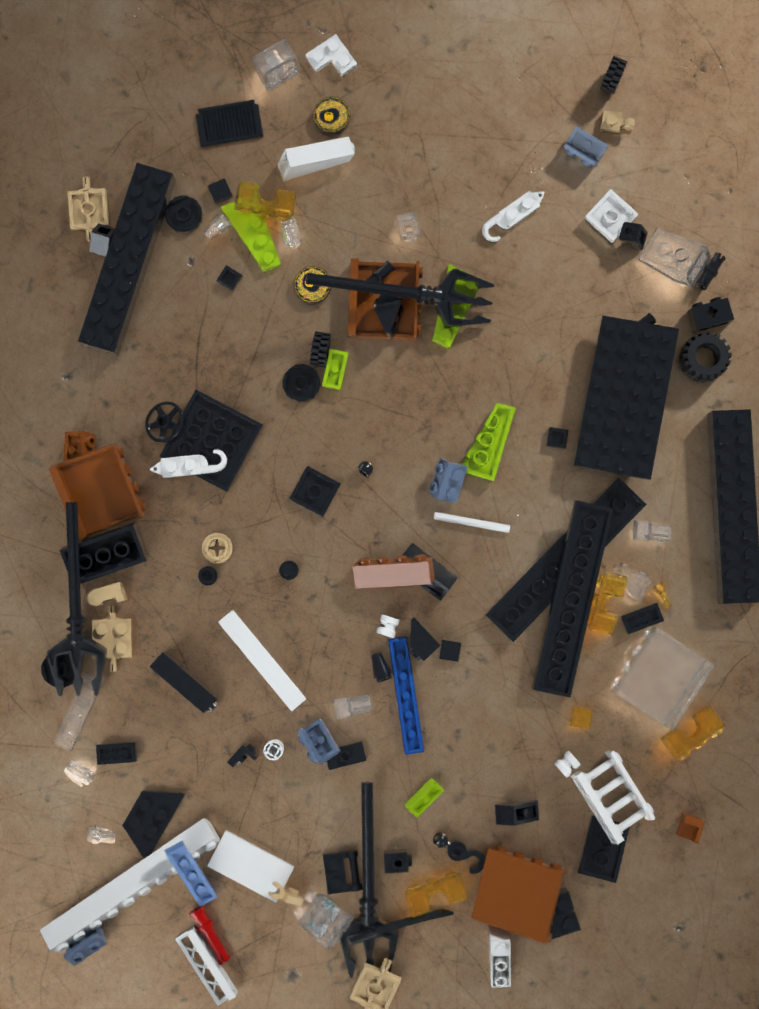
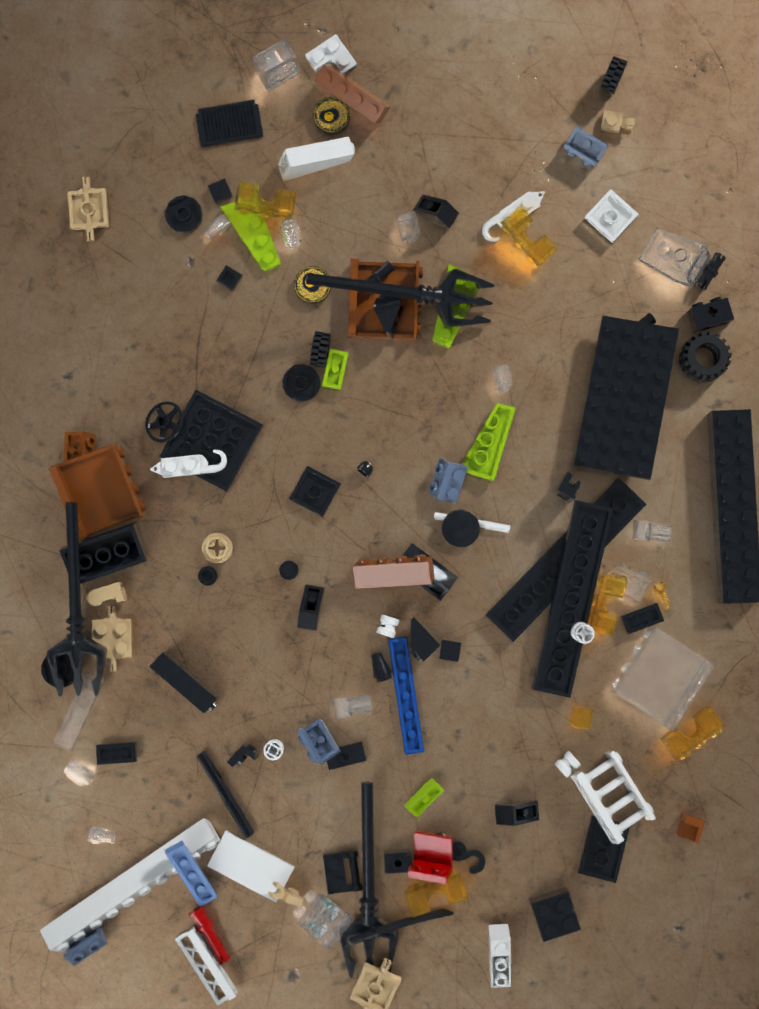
black brick [78,163,176,357] -> none
brick [89,223,115,257] -> none
black wing [122,790,185,858] -> none
white tile [218,610,307,711] -> none
dark orange panel [471,845,568,944] -> none
black tile [546,427,569,449] -> none
black bracket [619,222,648,250] -> none
none -> black axle [197,751,254,838]
none -> black slope [297,585,324,631]
none -> dark orange brick [314,64,391,124]
none -> red bracket [408,831,453,884]
none -> black slope [413,194,459,229]
none -> black tile [442,509,480,547]
none -> clear brick [492,364,513,393]
none -> clear yellow arch [500,206,558,266]
none -> black hinge [553,472,580,503]
none -> white wheel [571,622,595,644]

